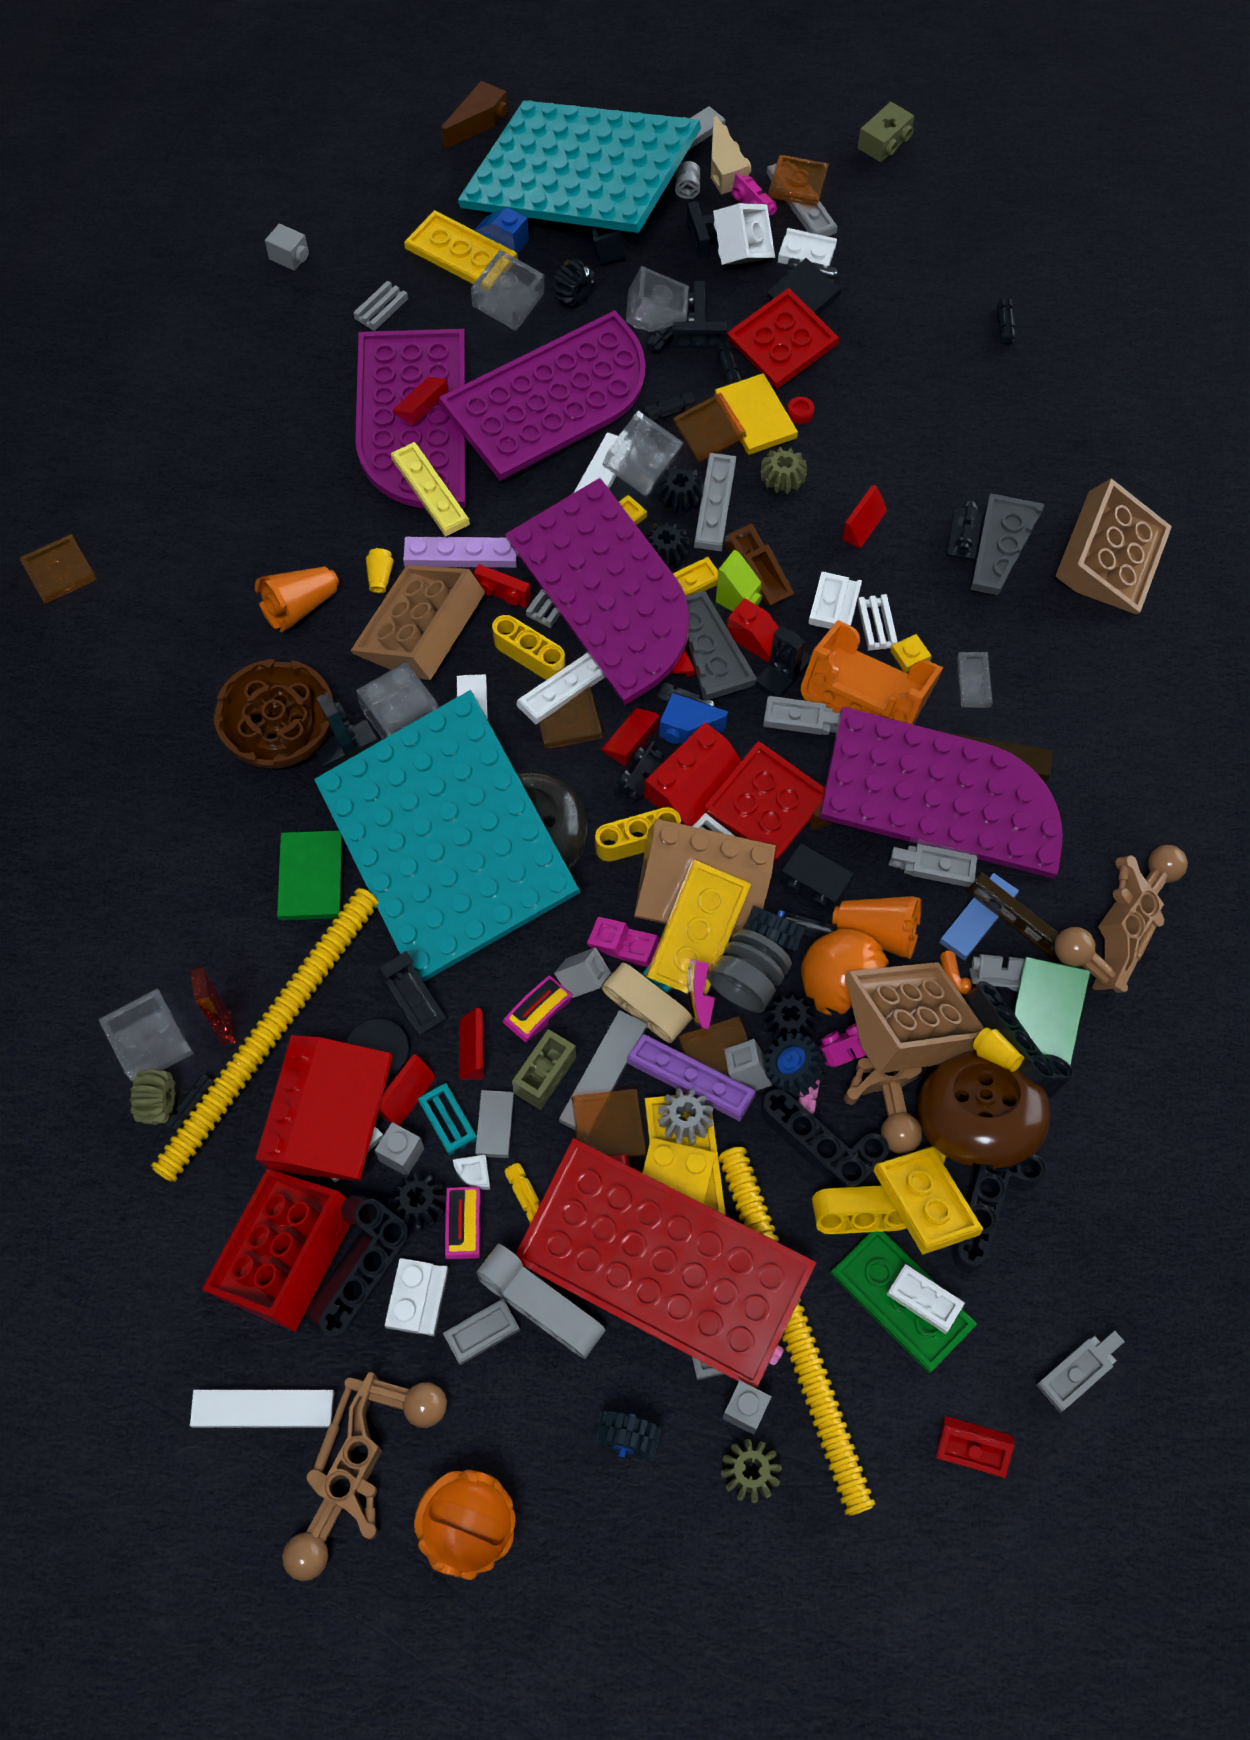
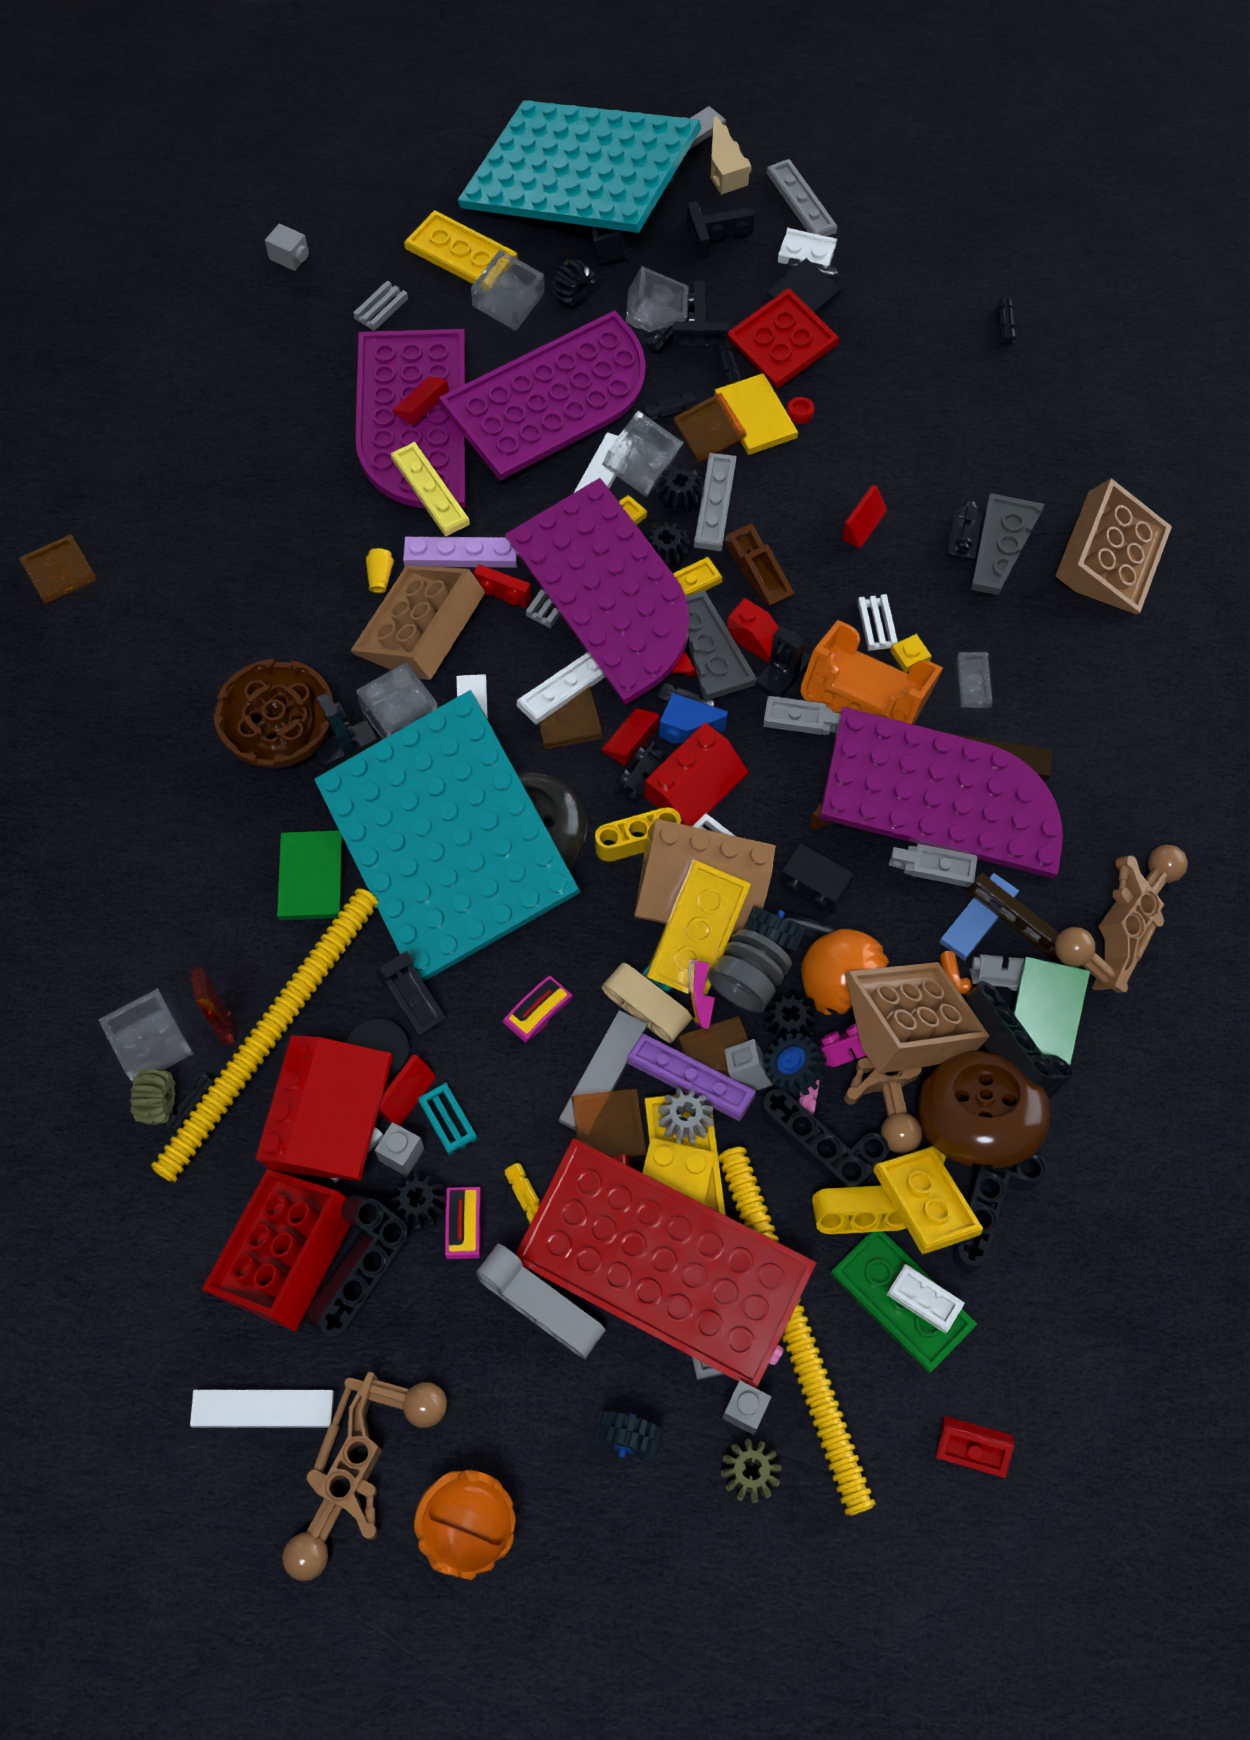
orange cone [255,566,339,632] -> none
white plate [385,1258,449,1337] -> none
reddish brown slope [441,81,508,148] -> none
light grey tile [443,1299,520,1365] -> none
white tile [453,1155,490,1190] -> none
red slope [459,1008,485,1080] -> none
blue slope [474,207,529,254] -> none
light grey tile [475,1090,514,1158] -> none
yellow beam [492,615,565,680] -> none
olive brick [512,1029,576,1110] -> none
light grey panel [554,947,611,998] -> none
dark pink slope [587,917,660,967] -> none
light grey wheel [675,161,700,199] -> none
red plate [703,741,825,863] -> none
white slope [713,203,775,265] -> none
lime slope [716,550,762,611] -> none
dark pink hinge [731,173,777,215] -> none
olive gear [760,447,807,495] -> none
clear orange tile [768,155,829,207] -> none
white plate [809,572,862,629] -> none
orange cone [833,896,921,958] -> none
olive brick [858,101,914,162] -> none
yellow cone [973,1028,1024,1072] -> none
light grey hinge [1036,1331,1125,1413] -> none

